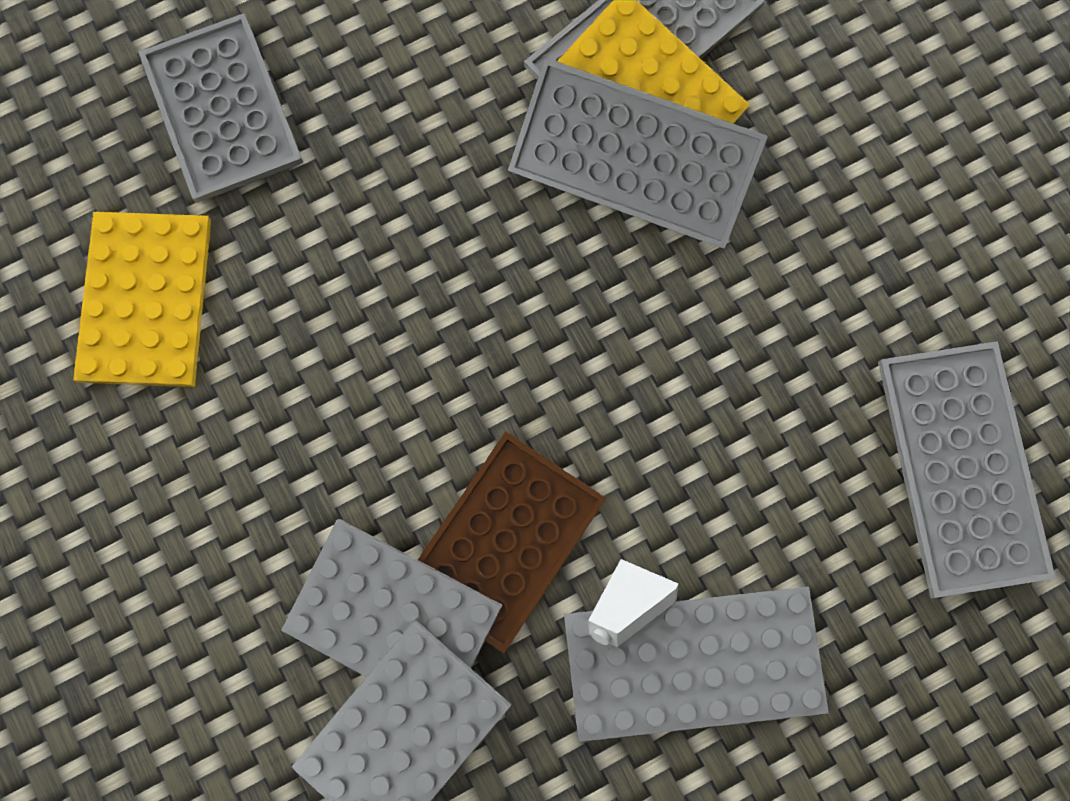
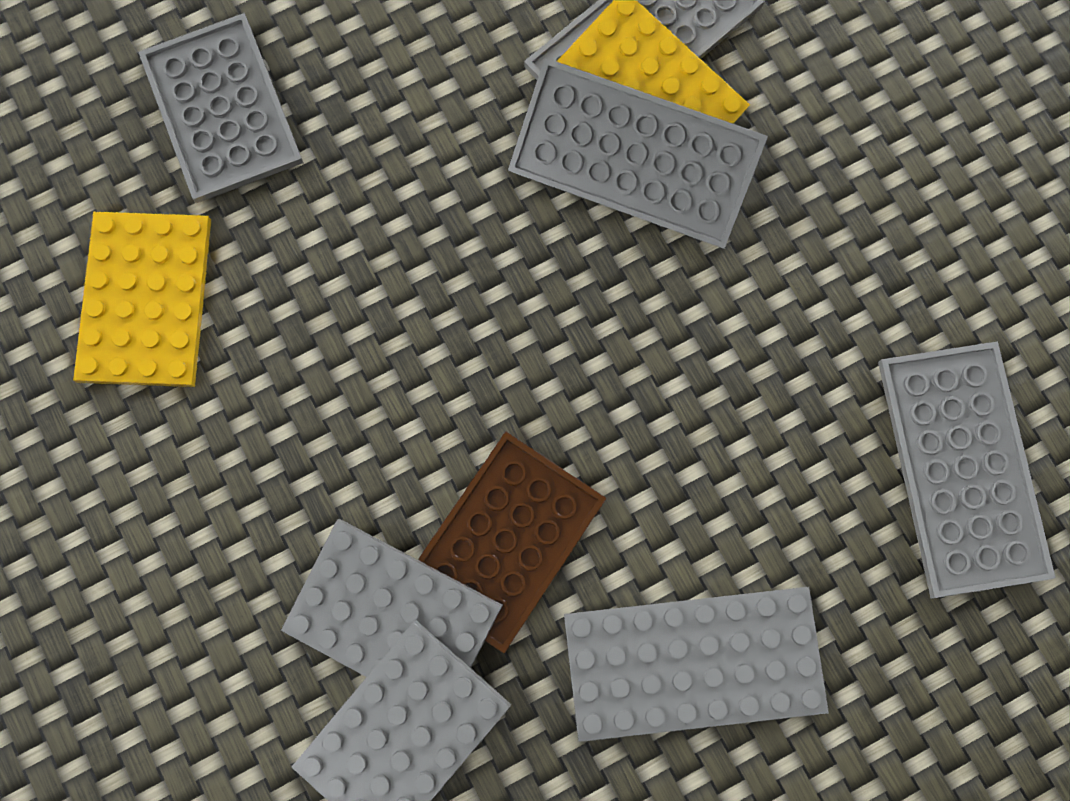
white slope [588,559,678,647] -> none

